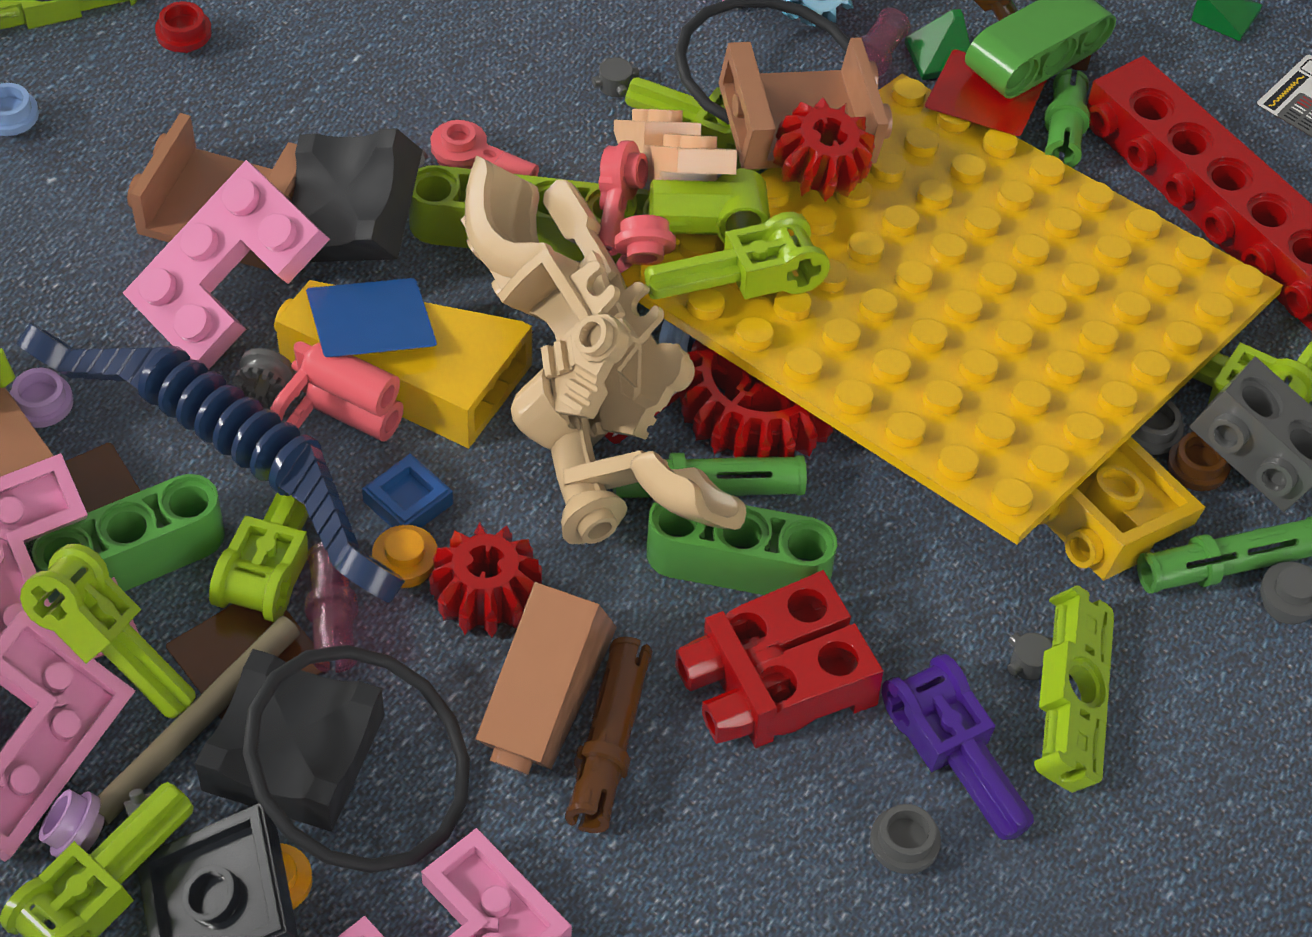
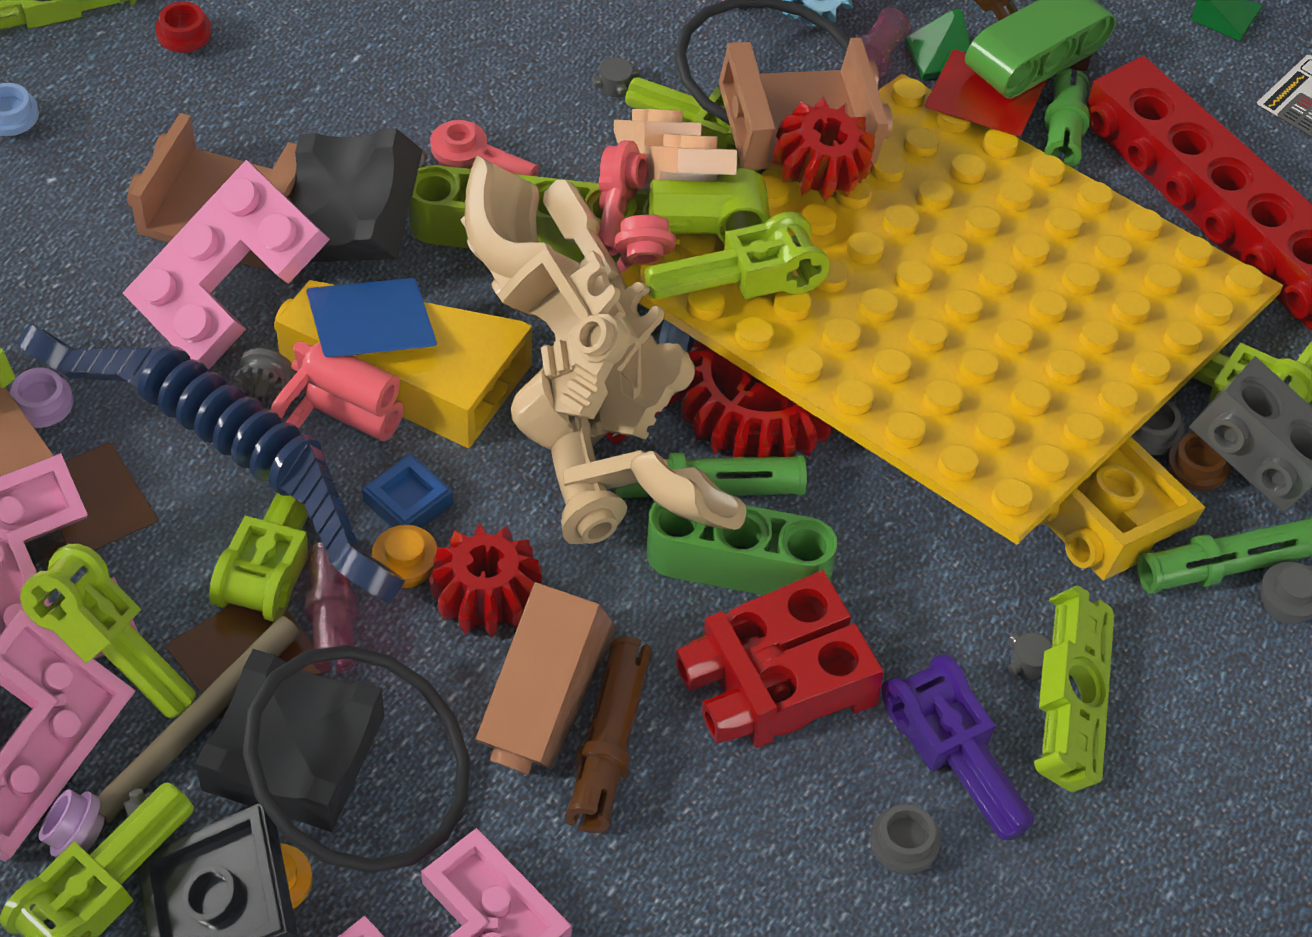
bright green beam [32,474,225,603] -> none

